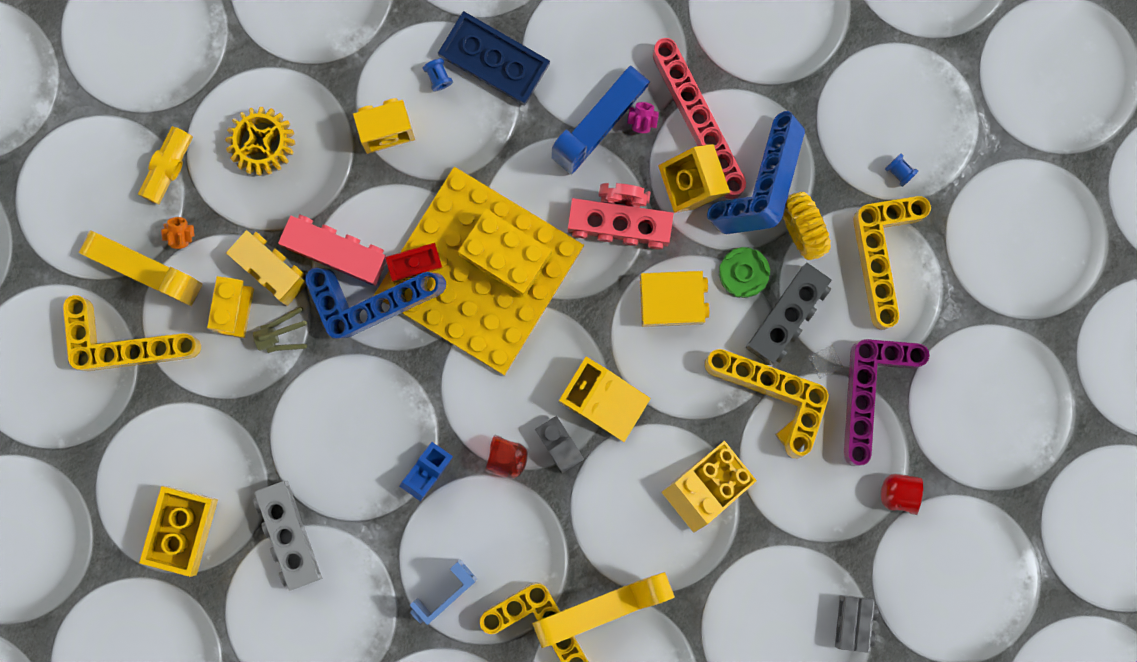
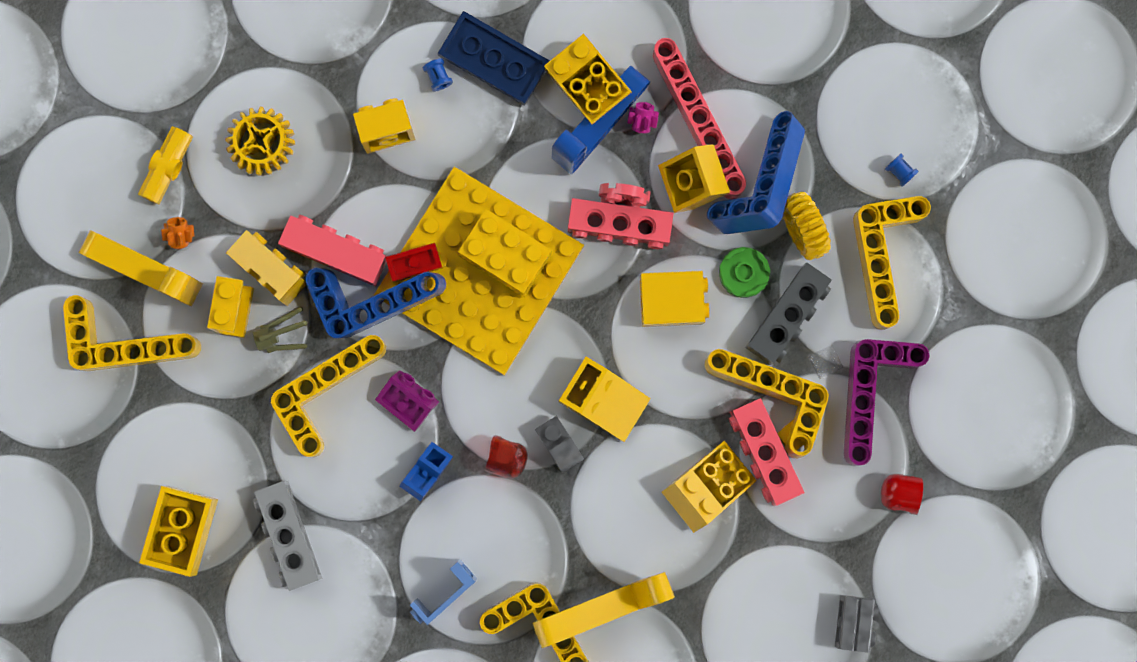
none -> yellow beam [271,335,386,457]
none -> magenta bracket [375,370,439,432]
none -> yellow slope [544,33,632,124]
none -> coral brick [728,398,805,506]

